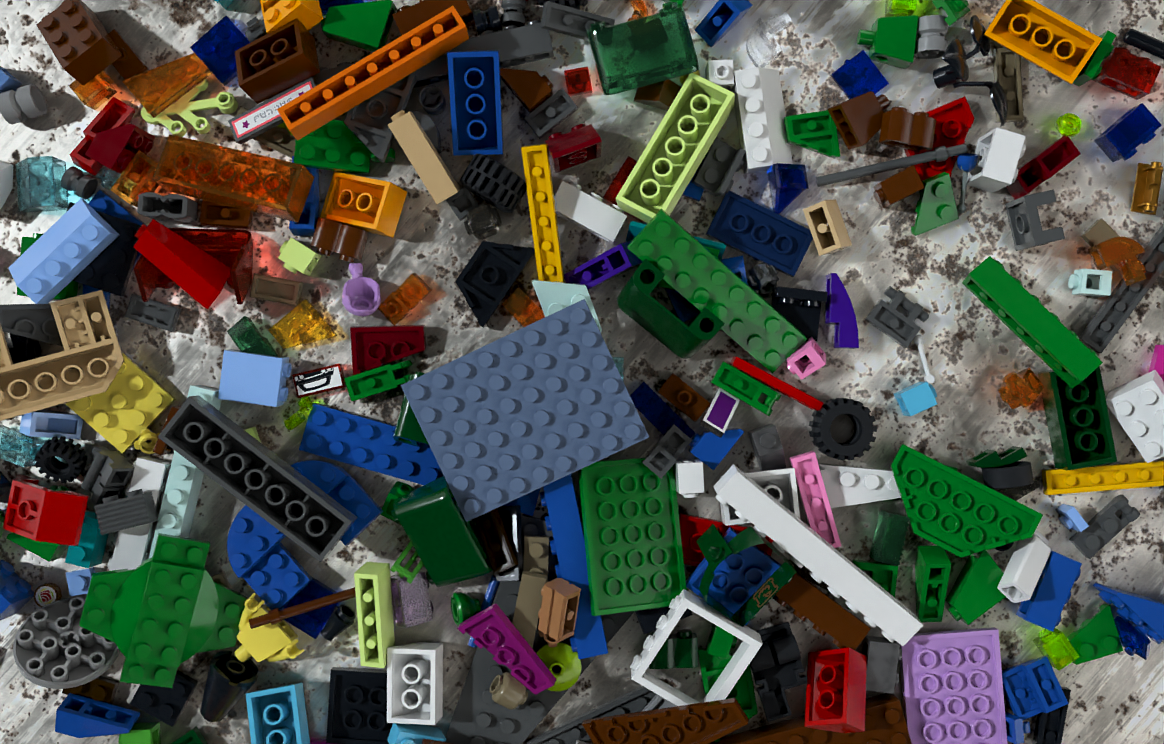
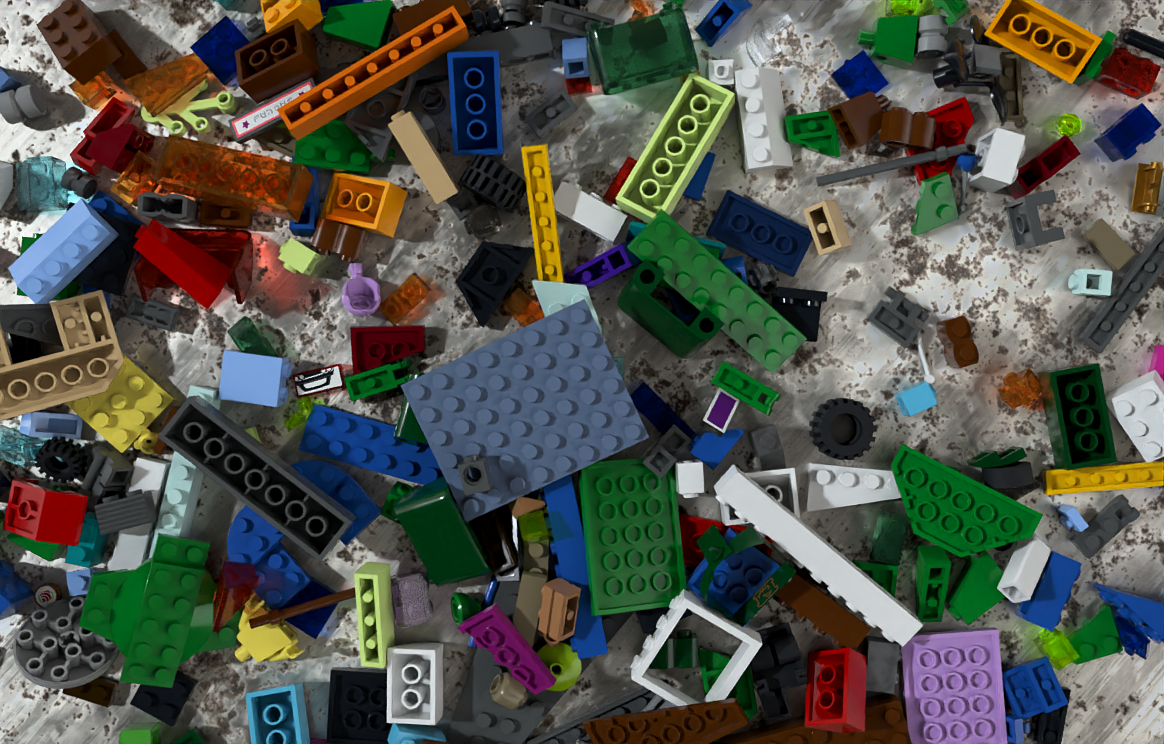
blue slope [55,693,140,738] -> none
clear light blue plate [96,169,125,191] -> none
black cone [200,651,259,722] -> none
dark tan tile [249,273,304,306] -> none
clear yellow wing [268,299,337,349] -> none
black cone [321,604,356,641] -> none
bright green tile [390,541,424,584] -> none
reddish brown slope [500,68,553,113] -> none
dark red slope [545,124,602,173] -> none
reddish brown slope [634,77,682,111] -> none
reddish brown plate [657,373,711,422] -> none
dark grey bracket [691,138,746,196] -> none
green brick [706,624,737,660] -> none
red tile [730,356,824,411] -> none
clear blue slope [767,163,809,214] -> none
bright pink brick [786,337,826,380] -> none
bright pink plate [789,451,841,548] -> none
dark purple slope [825,273,859,349] -> none
reddish brown slope [874,165,925,208] -> none
green brick [962,256,1103,388] -> none
clear orange brick [1088,237,1146,286] -> none
none -> clear red slope [212,561,259,632]
none -> dark grey brick [458,454,493,496]
none -> medium nougat slope [508,497,545,520]
none -> clear neon green brick [518,510,549,545]
none -> medium blue brick [562,37,590,79]
none -> reddish brown brick [936,316,979,368]
none -> dark grey slope [968,44,1001,80]

